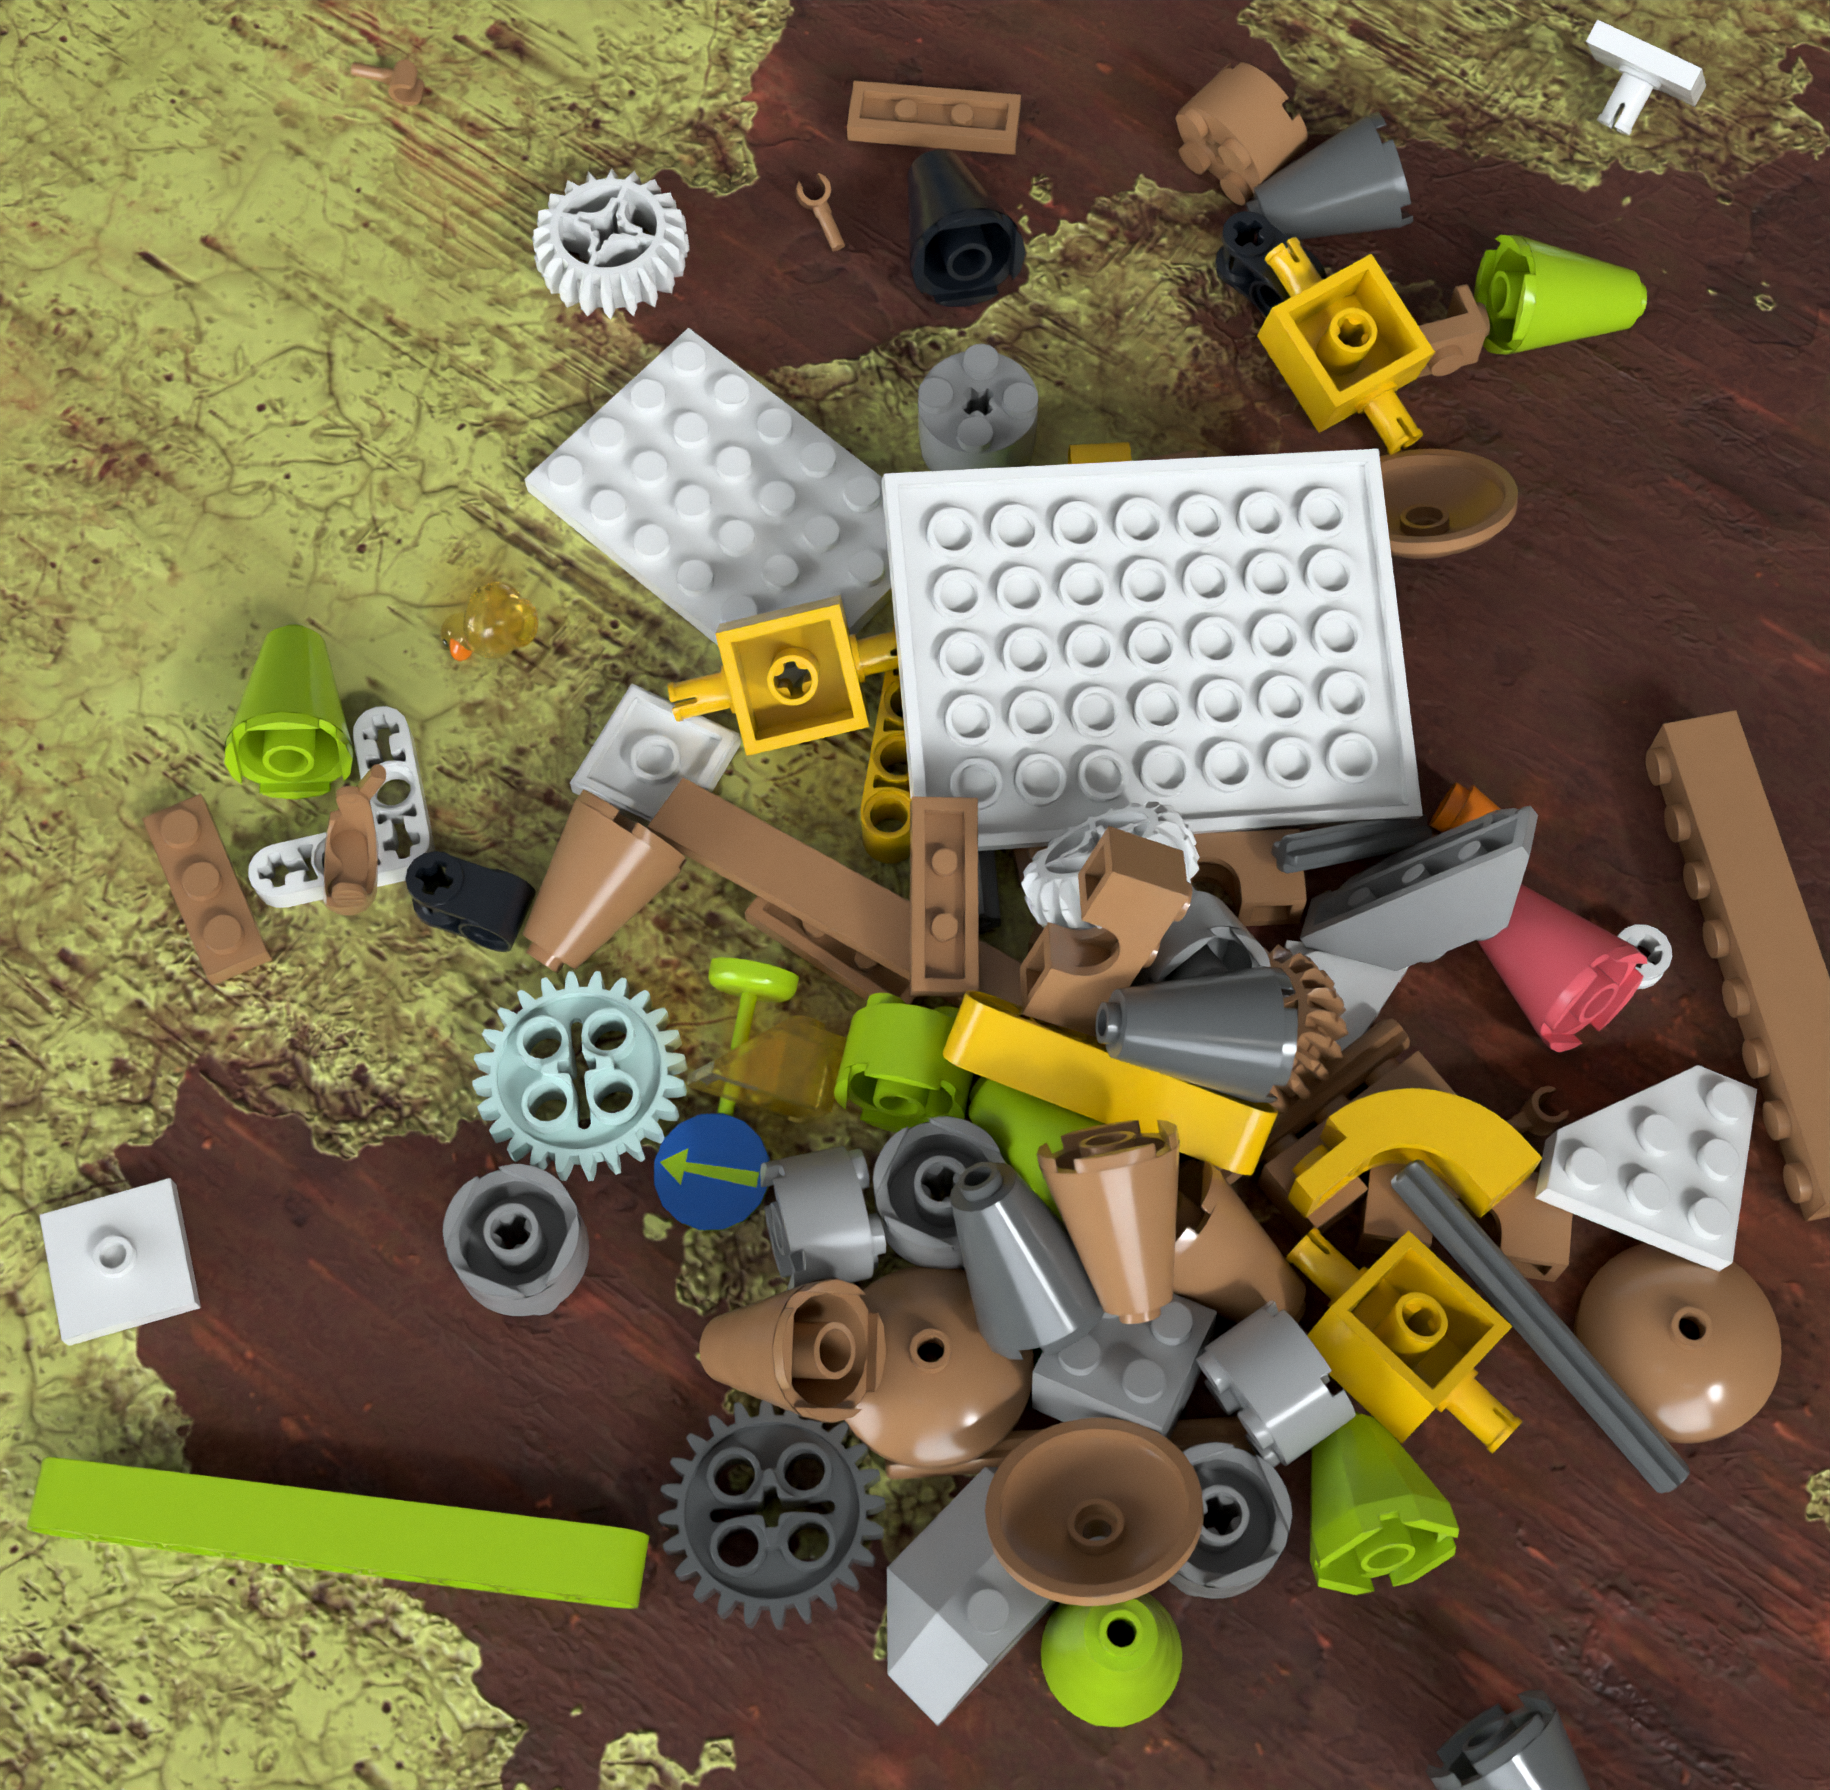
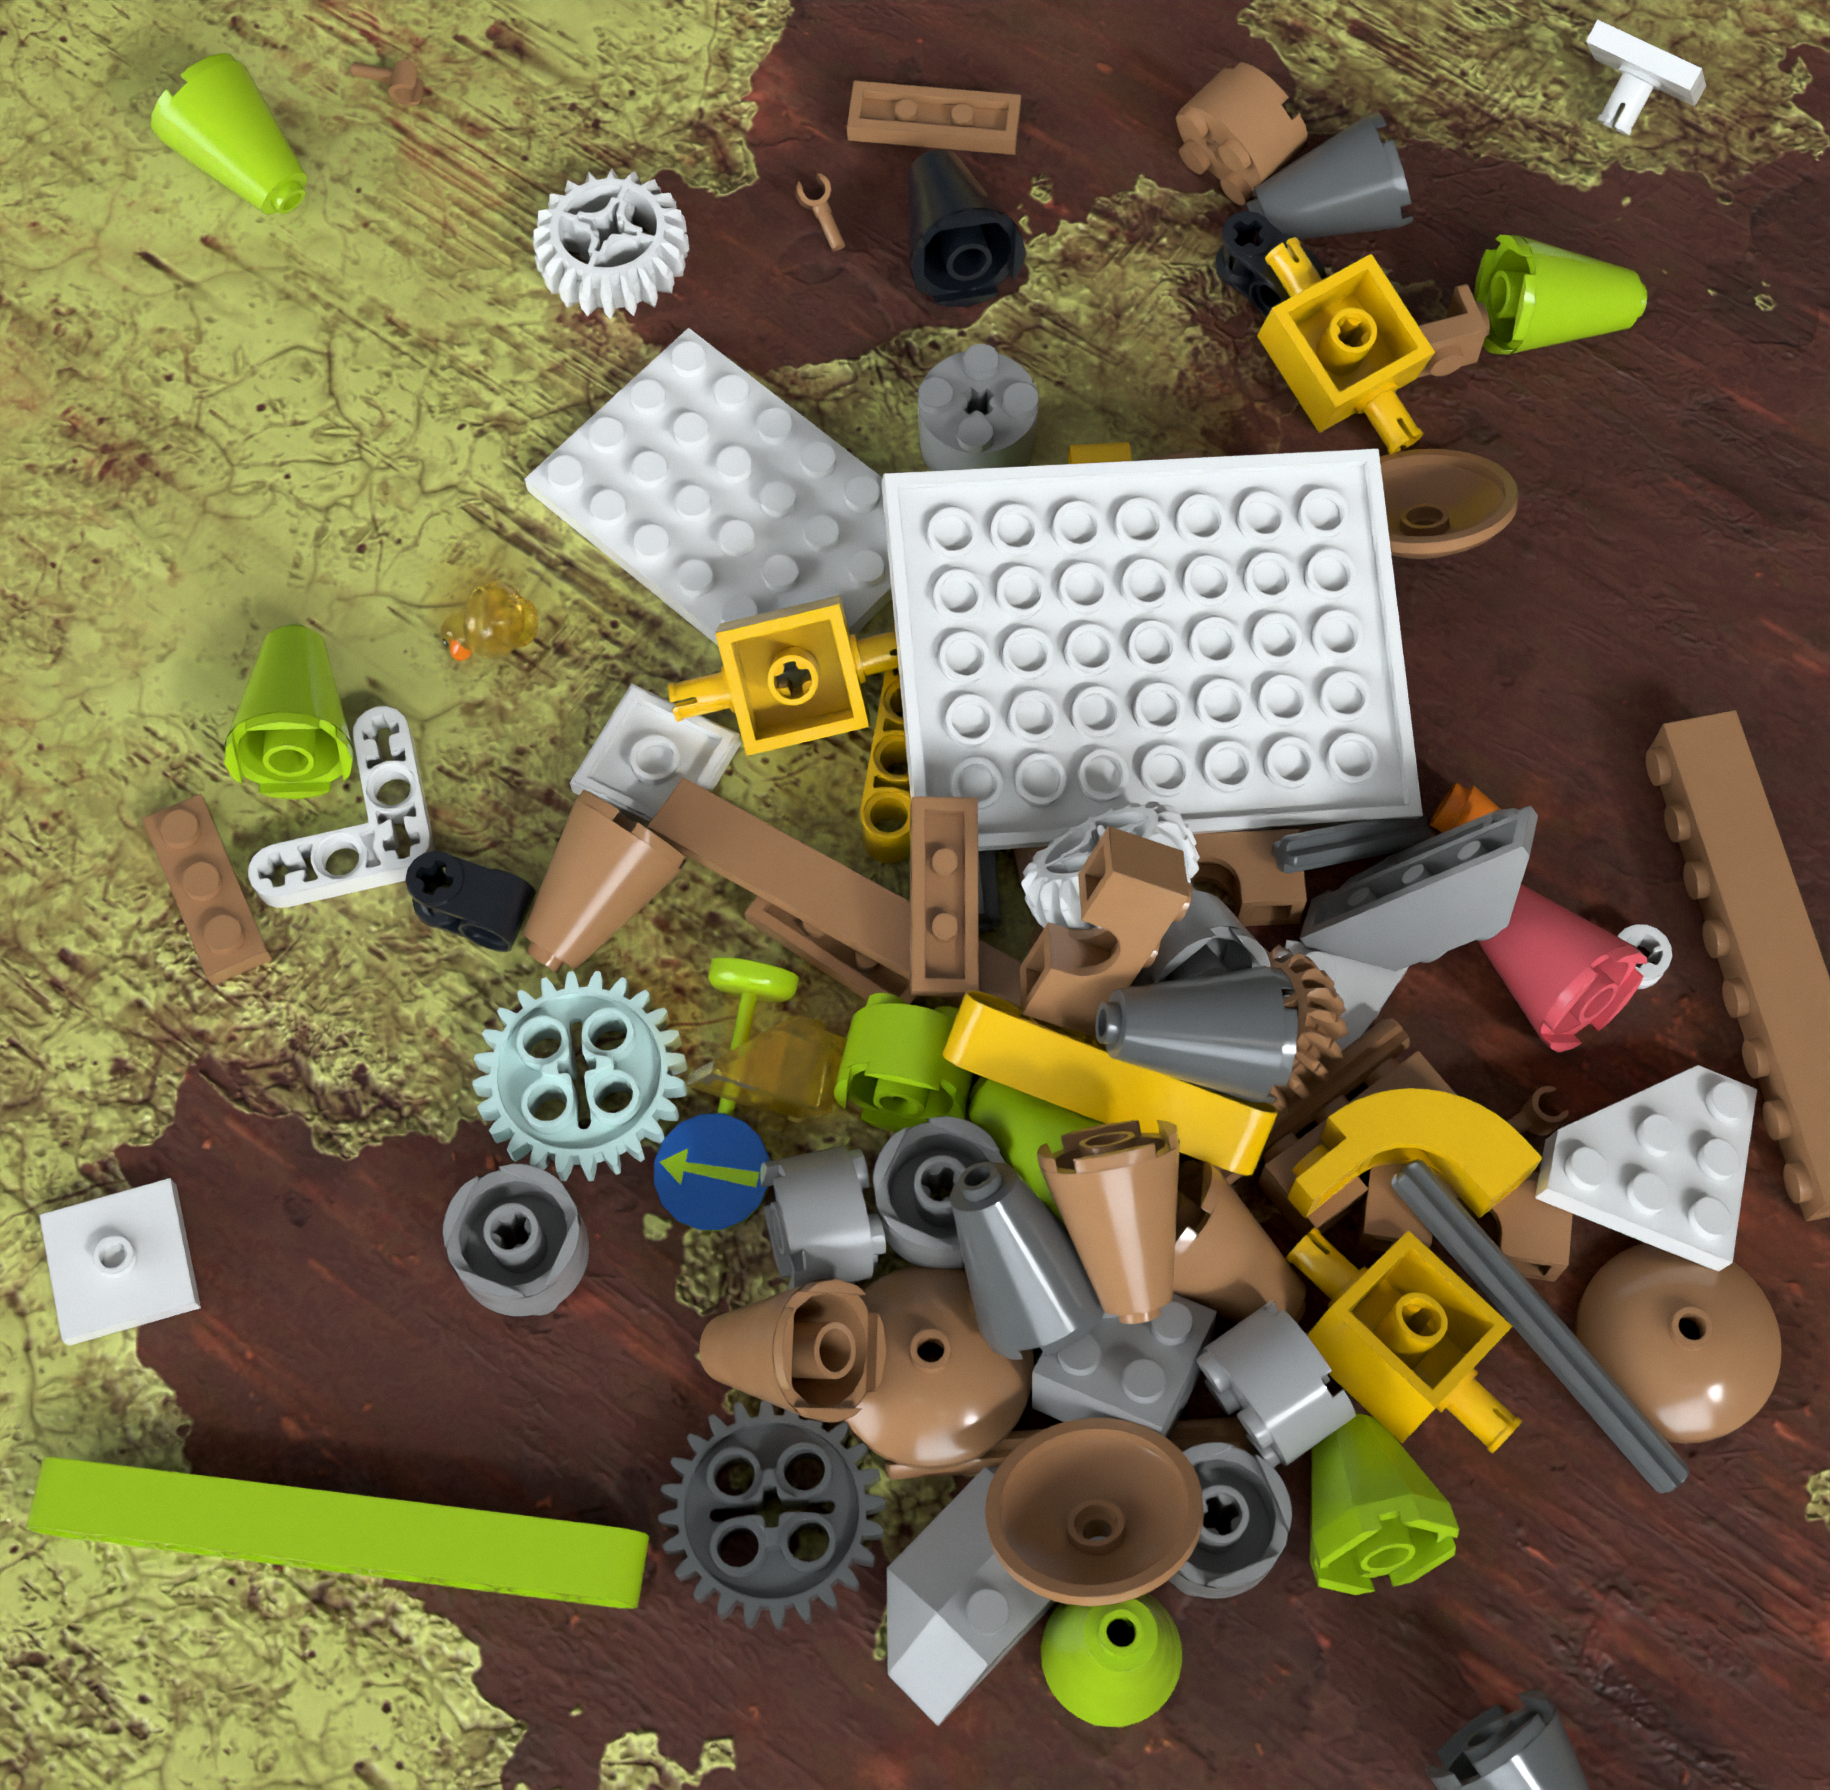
medium nougat helmet [323,764,386,915] -> none
none -> lime cone [151,53,307,215]

